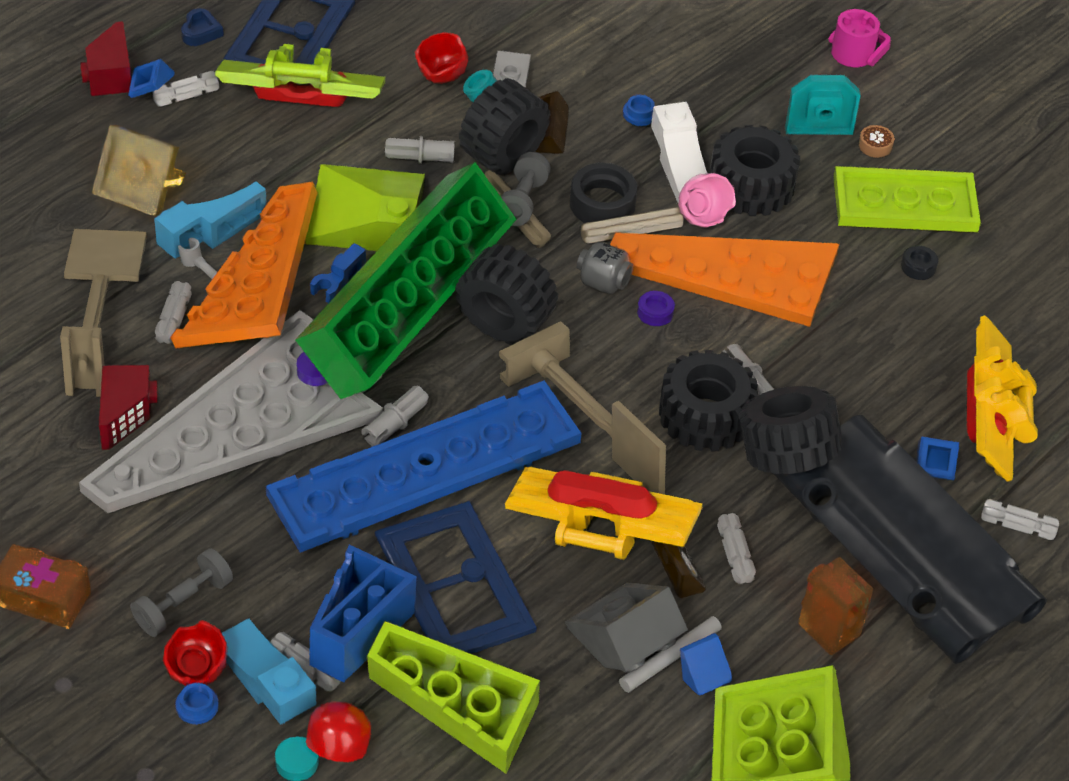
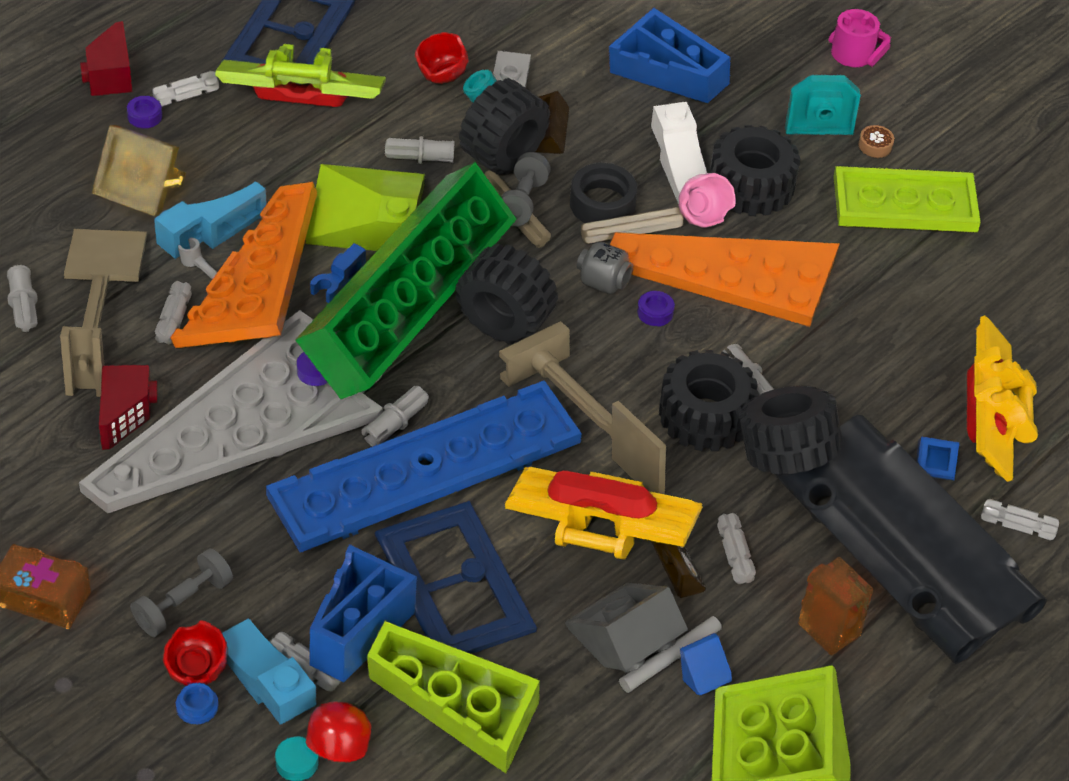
blue slope [128,59,175,98] -> none
dark blue tile [181,8,224,46] -> none
blue plate [623,95,655,126] -> none
black tile [901,245,938,280] -> none
none -> light grey axle [7,265,38,332]
none -> dark purple tile [127,96,162,128]
none -> blue wedge [609,8,730,103]

